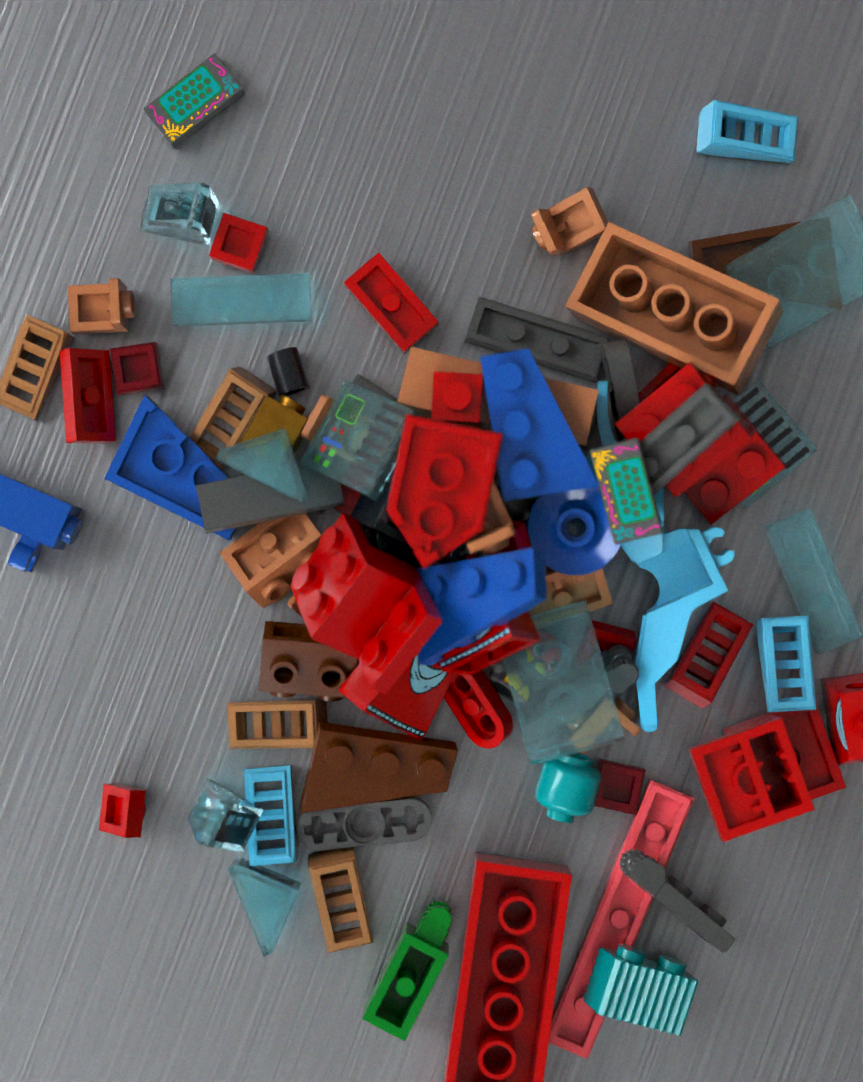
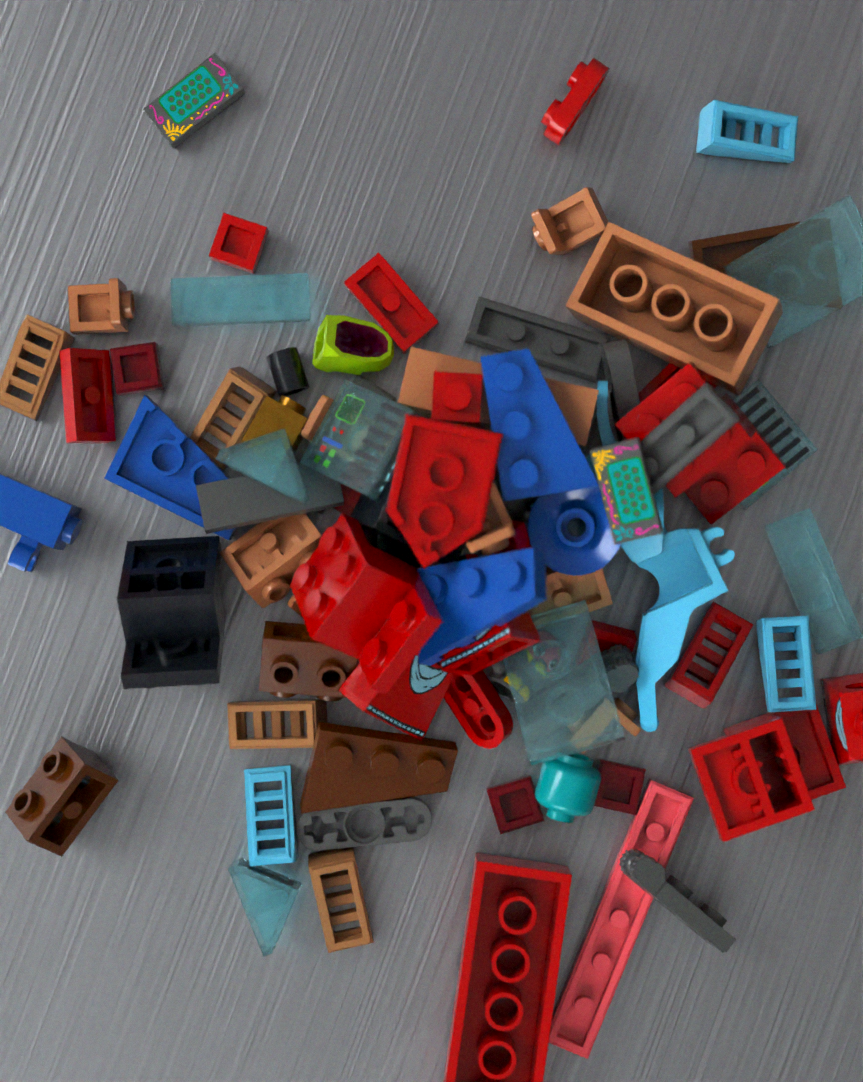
red plate [99,784,146,838] -> none
clear light blue slope [139,182,218,246] -> none
clear light blue slope [187,778,263,852] -> none
green hinge [362,899,453,1041] -> none
teal brick [583,944,699,1036] -> none
none -> reddish brown brick [5,736,118,857]
none -> black bracket [117,536,225,689]
none -> lime rock [312,315,394,375]
none -> dark red tile [486,775,545,835]
none -> red plate [541,58,610,146]

